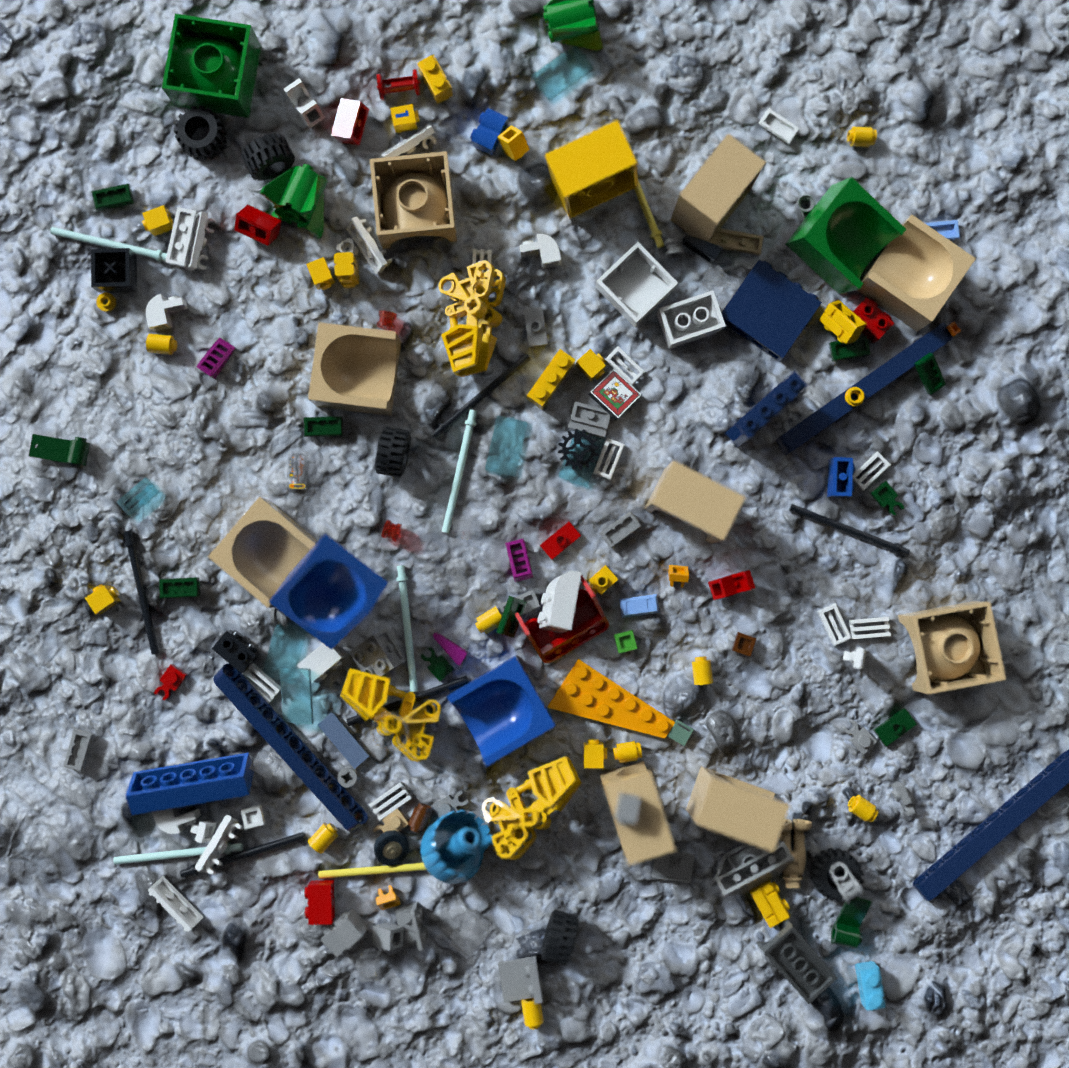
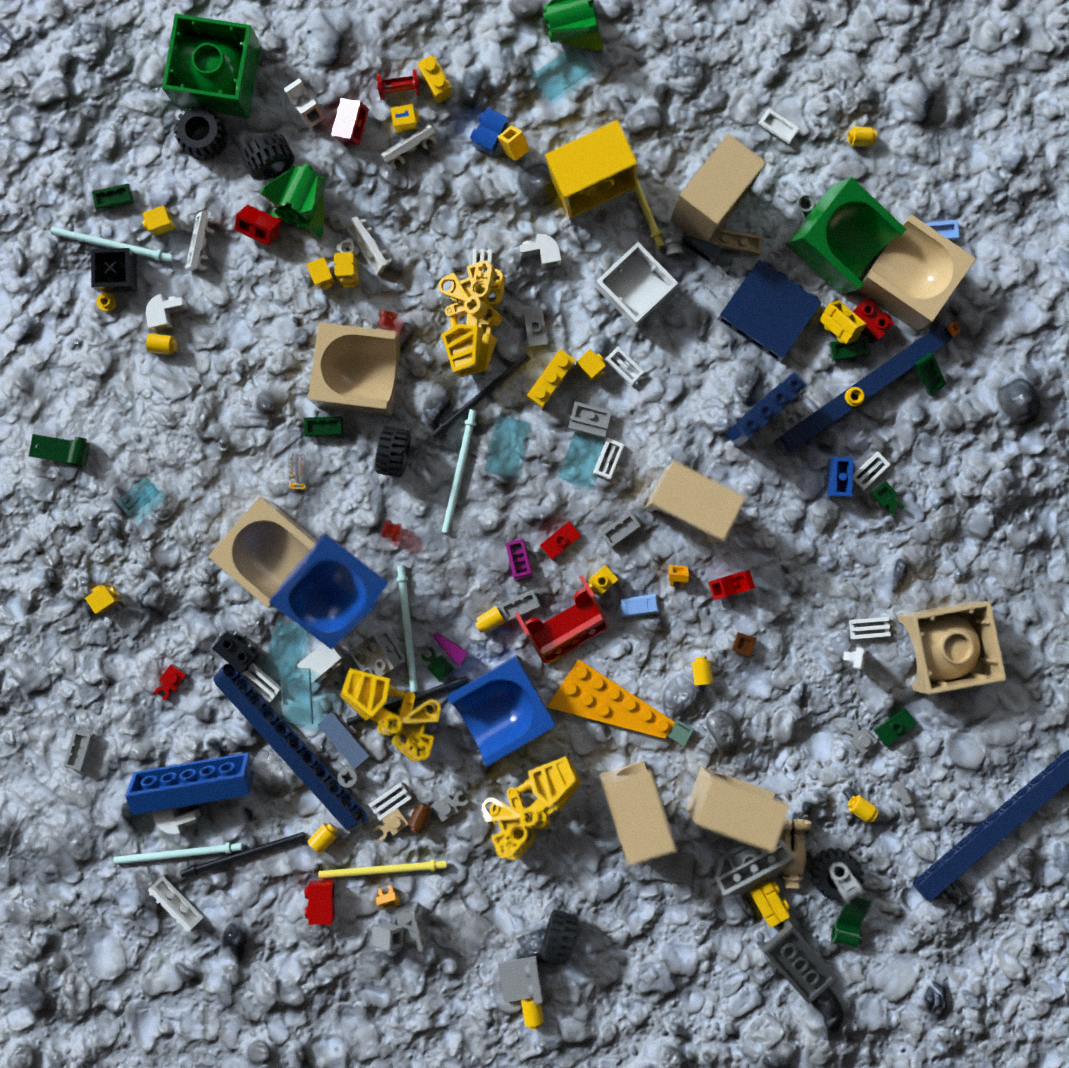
black bar [124,530,159,655] -> none
dark green plate [159,577,200,598] -> none
white plate [165,207,198,268] -> none
white tile [190,820,217,843] -> none
white plate [194,814,243,875] -> none
magenta slope [196,337,236,379] -> none
white tile [241,804,265,829] -> none
light grey wheel [270,608,289,627] -> none
light grey brick [321,908,368,957] -> none
tan piece [370,151,457,249] -> none
clear piece [371,713,409,750] -> none
black wheel [374,830,409,866] -> none
dark azure piece [421,810,493,884] -> none
dark green plate [497,596,527,638] -> none
white brick [538,571,582,633] -> none
black gear [558,429,599,470] -> none
yellow brick [583,739,607,768] -> none
tile [588,369,642,421] -> none
yellow brick [613,741,642,763] -> none
bright green plate [614,630,637,653] -> none
light grey brick [614,792,641,826] -> none
white brick [657,290,726,349] -> none
black bar [789,504,910,557] -> none
white tile [817,603,852,646] -> none
medium azure brick [855,961,886,1011] -> none

